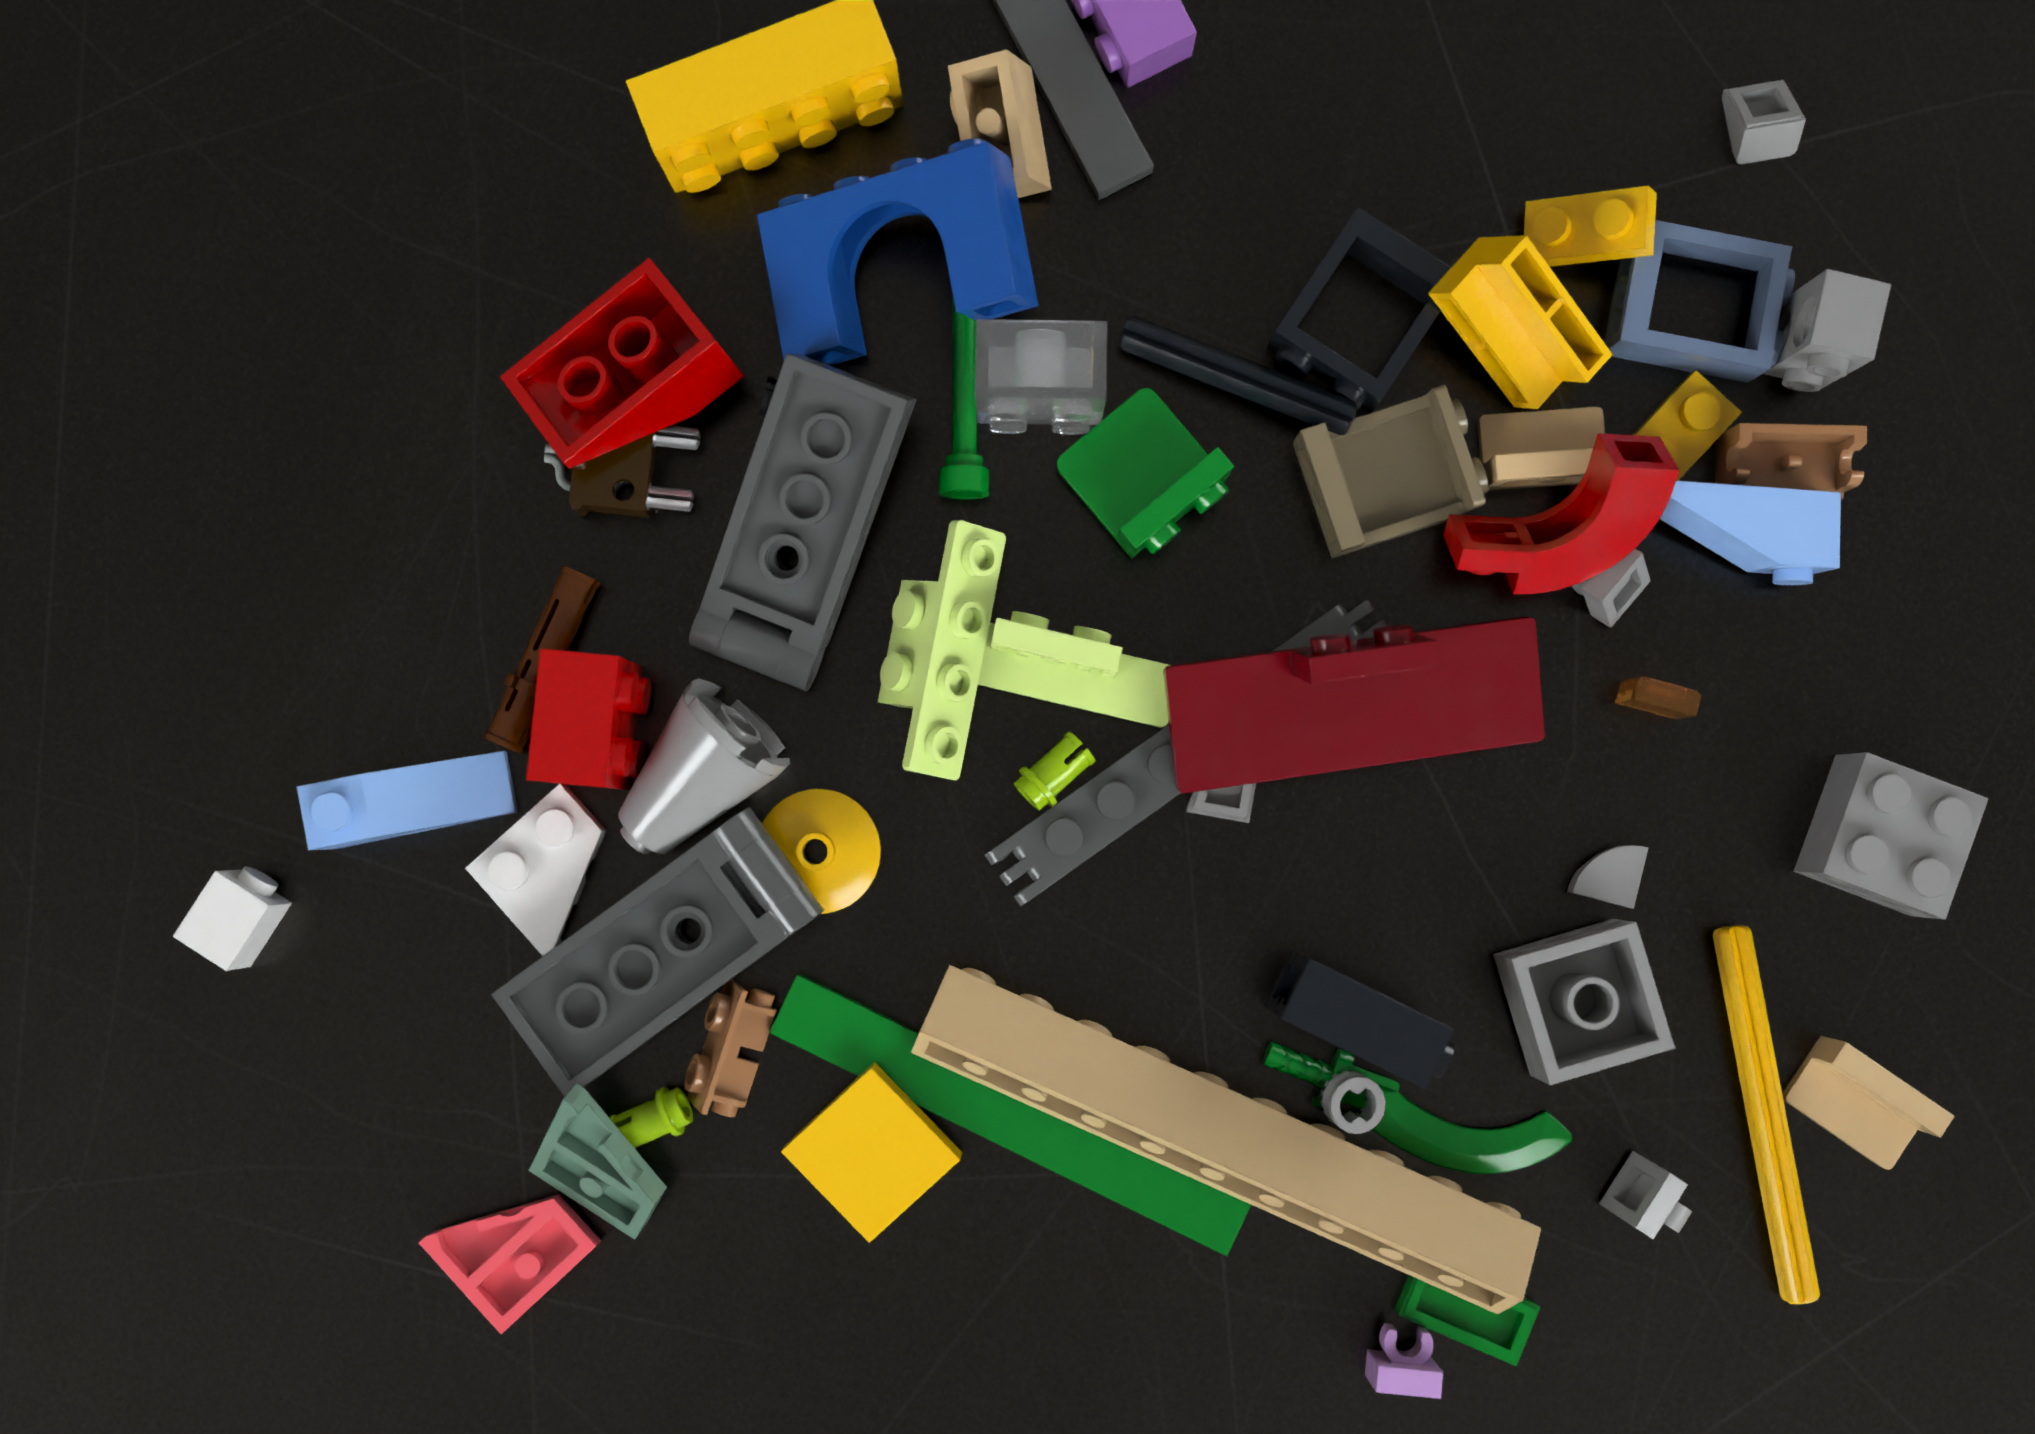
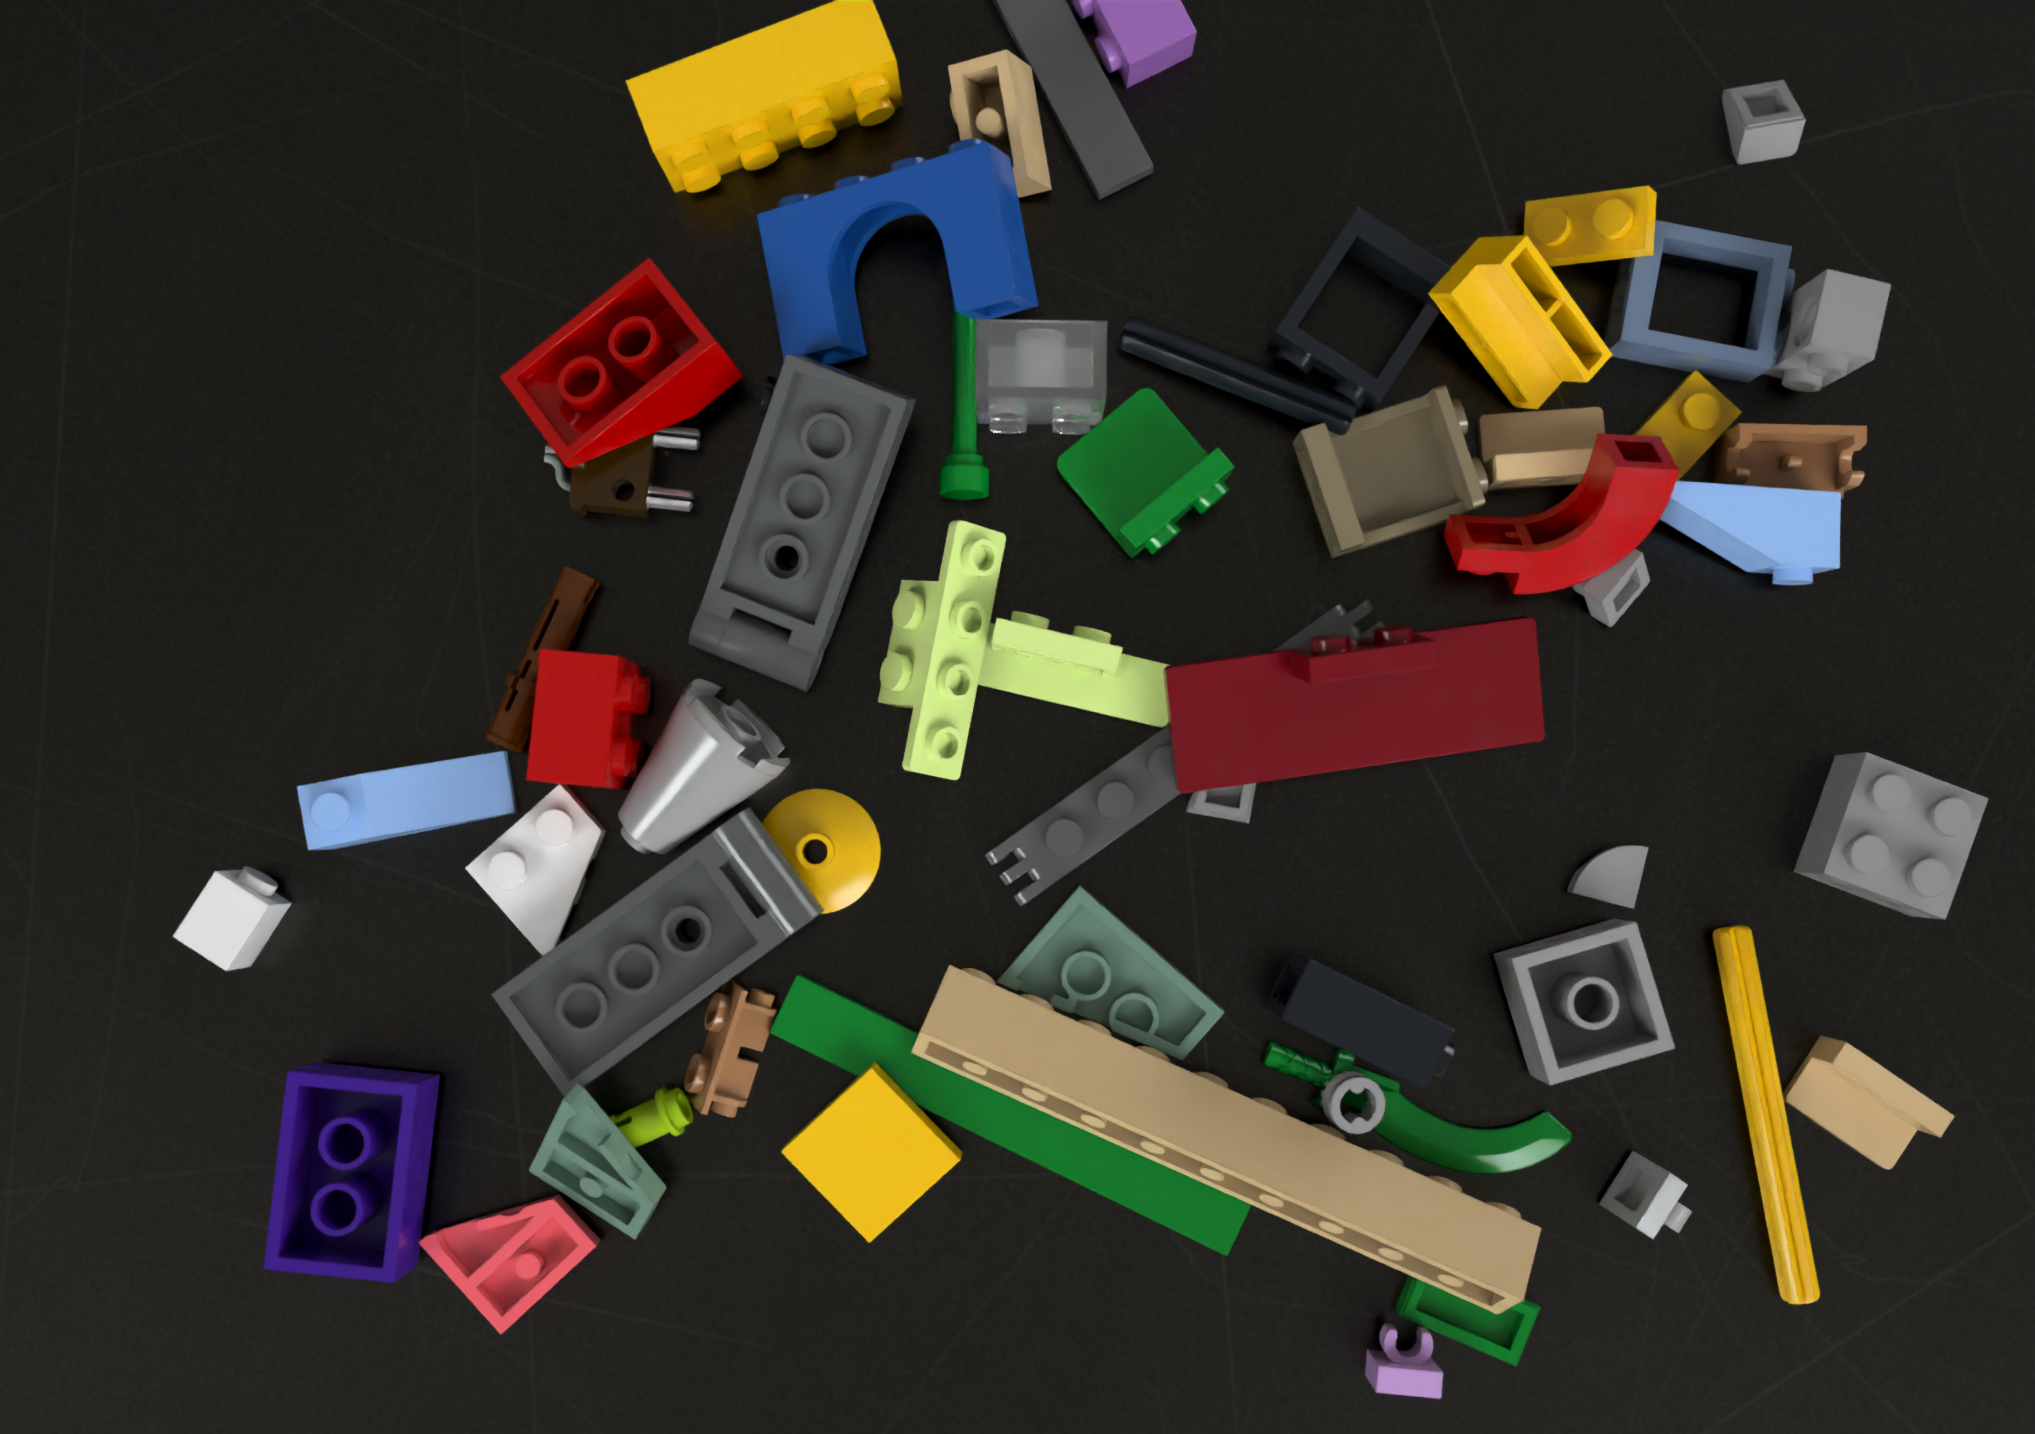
lime pin [1014,732,1096,811] -> none
clear orange tile [1615,676,1702,720] -> none
none -> dark purple brick [263,1062,440,1283]
none -> sand green wing [997,885,1224,1060]

